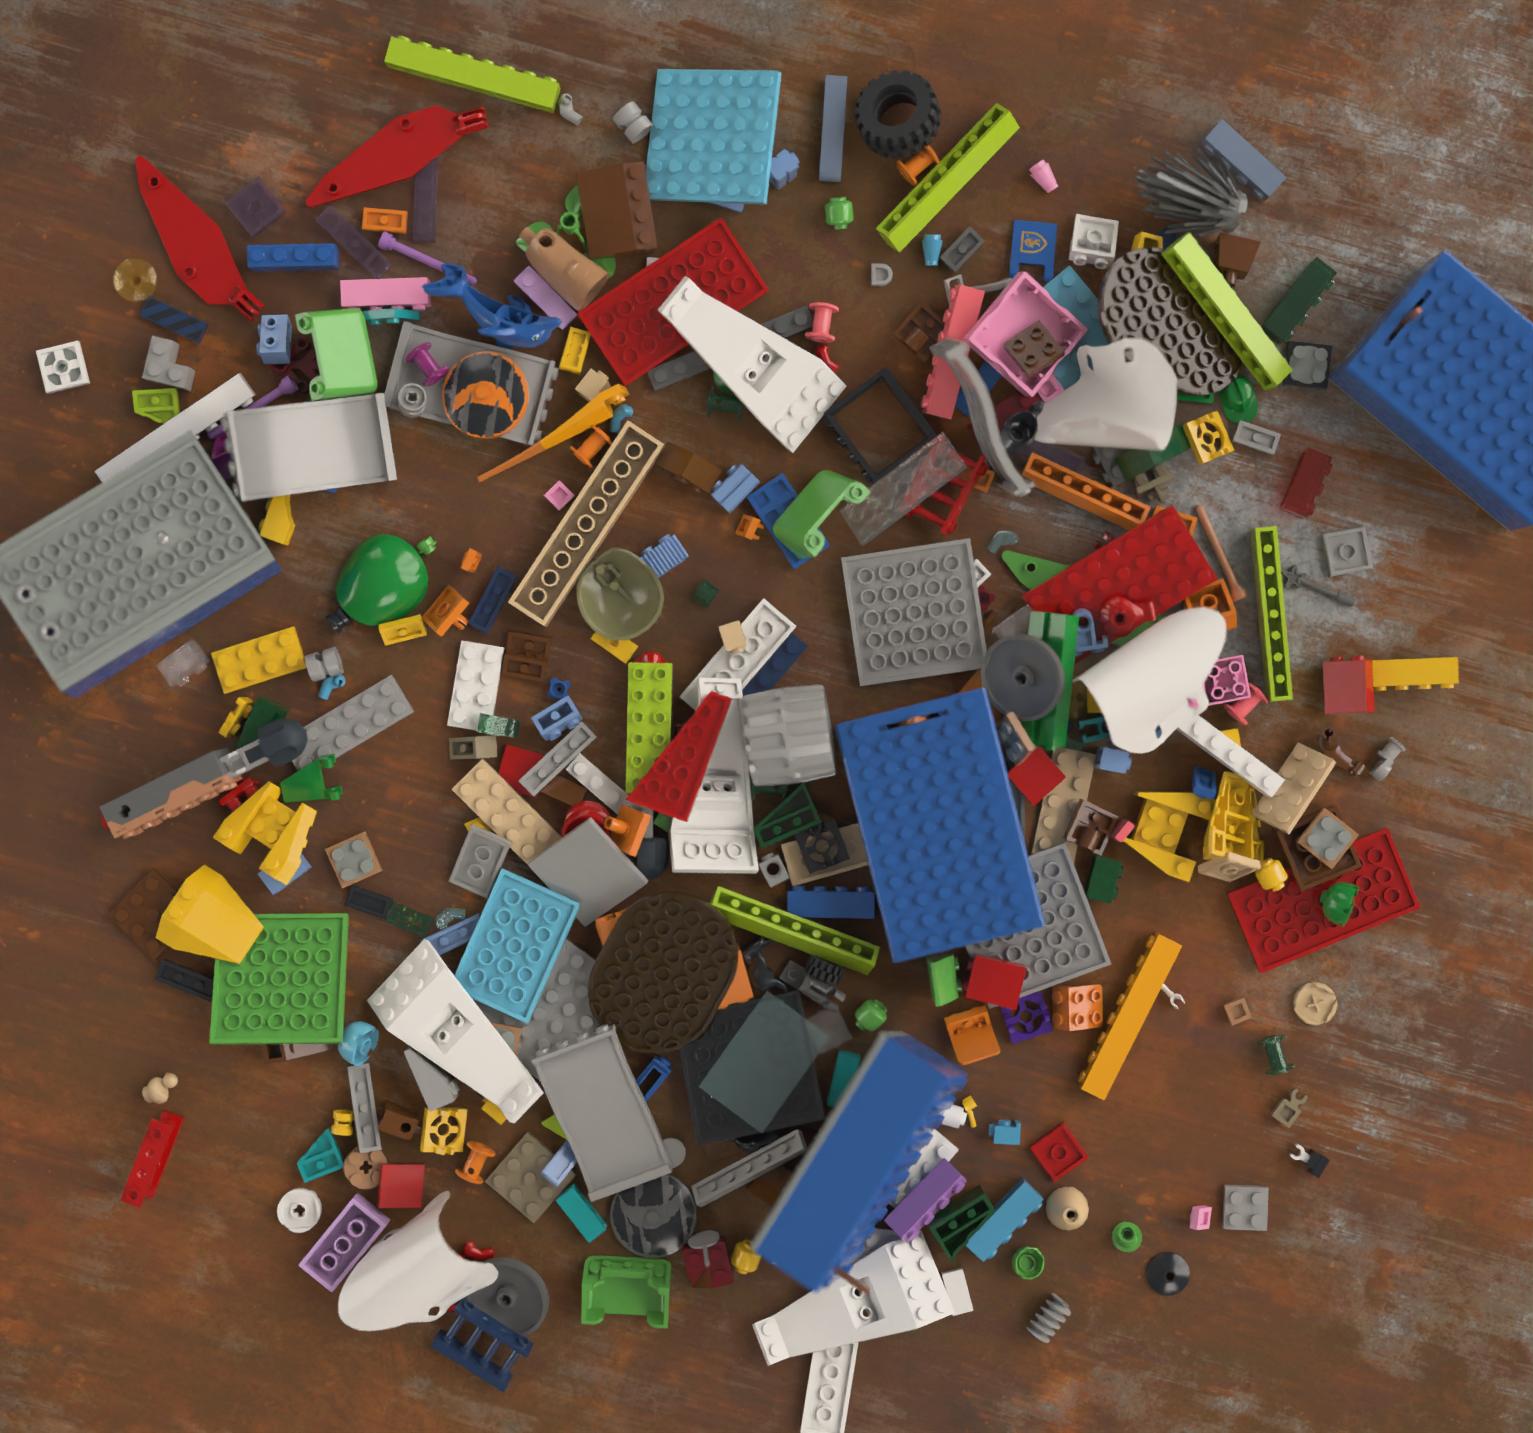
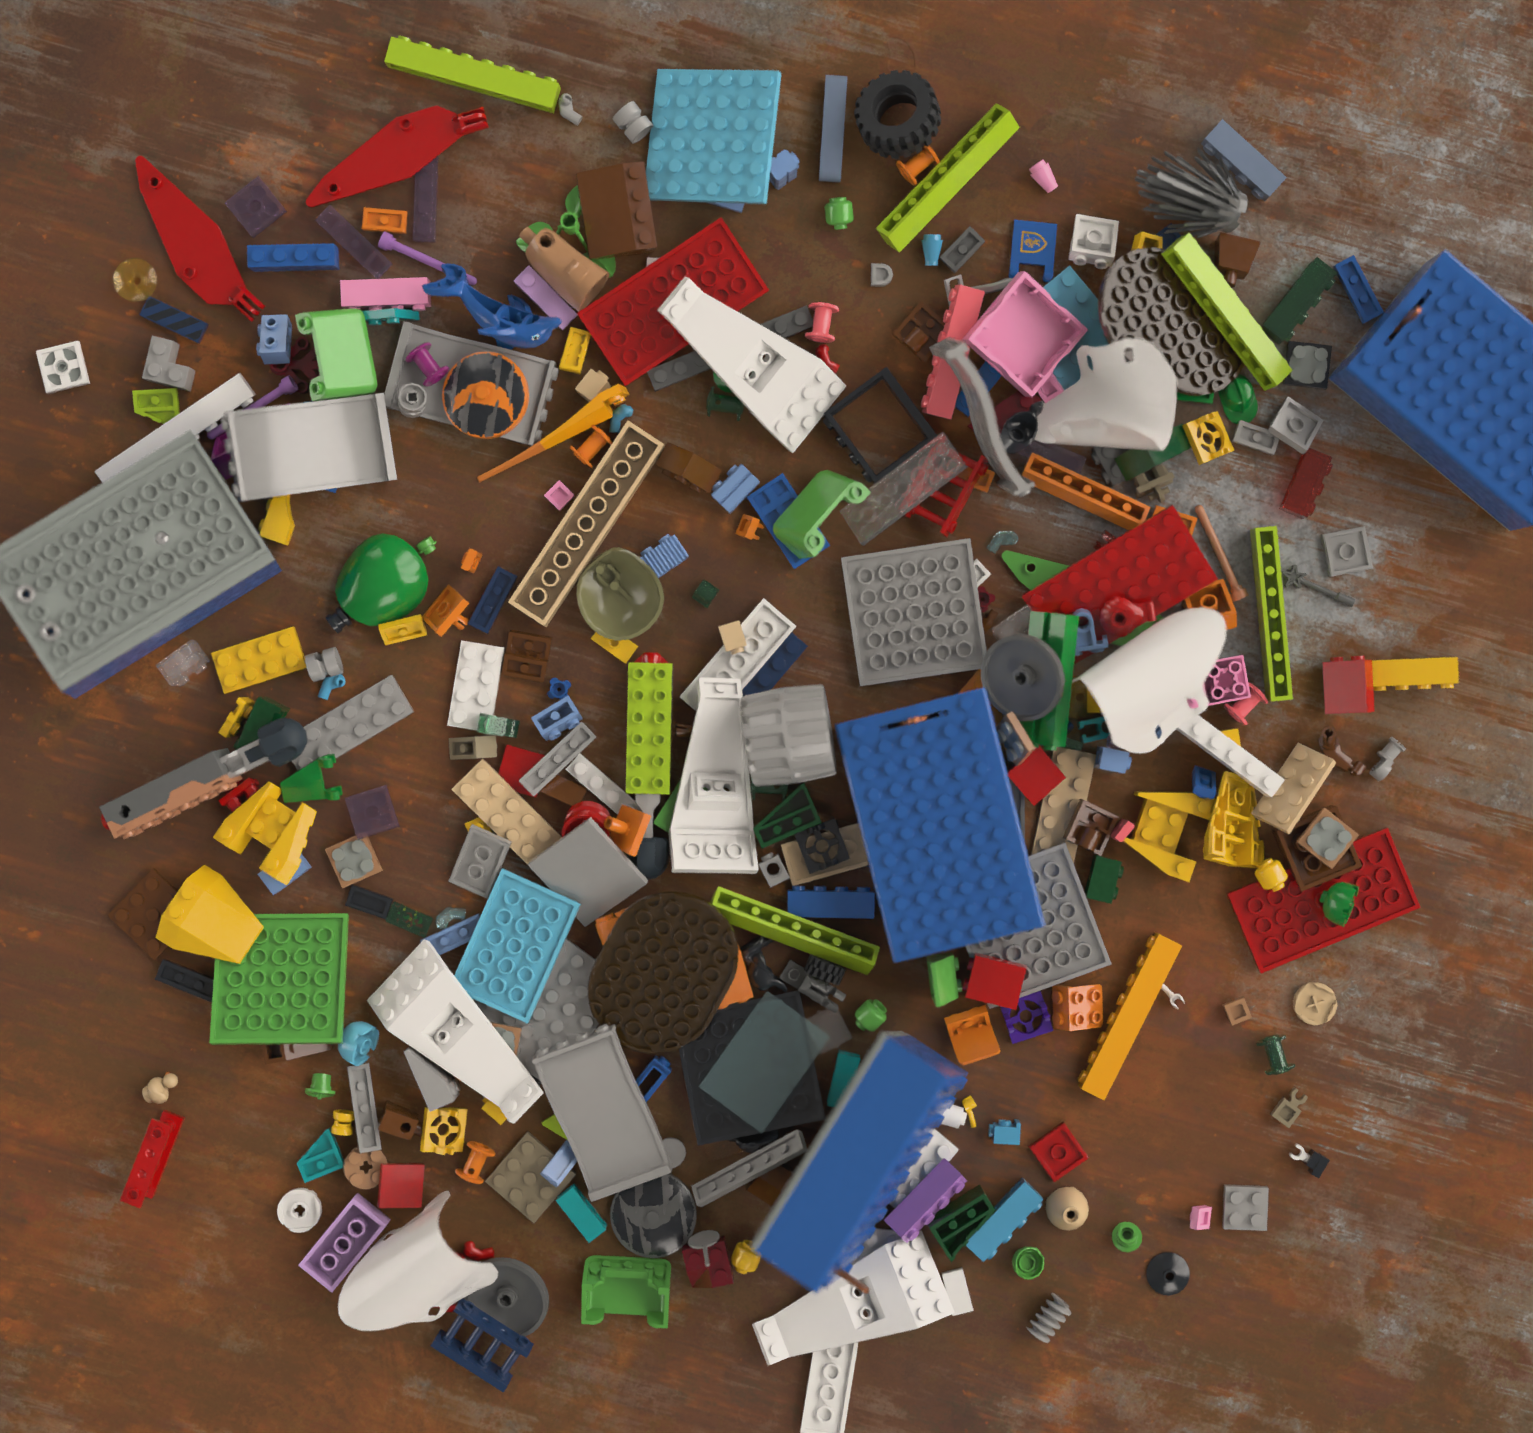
red wing [625,691,732,823] -> none
reddish brown plate [1003,320,1065,379] -> none
tan tile [1198,852,1261,882] -> none
none -> bright green piece [305,1073,335,1100]
none -> plate [345,785,400,840]
none -> light grey plate [1267,397,1324,454]
none -> blue plate [1333,255,1384,324]

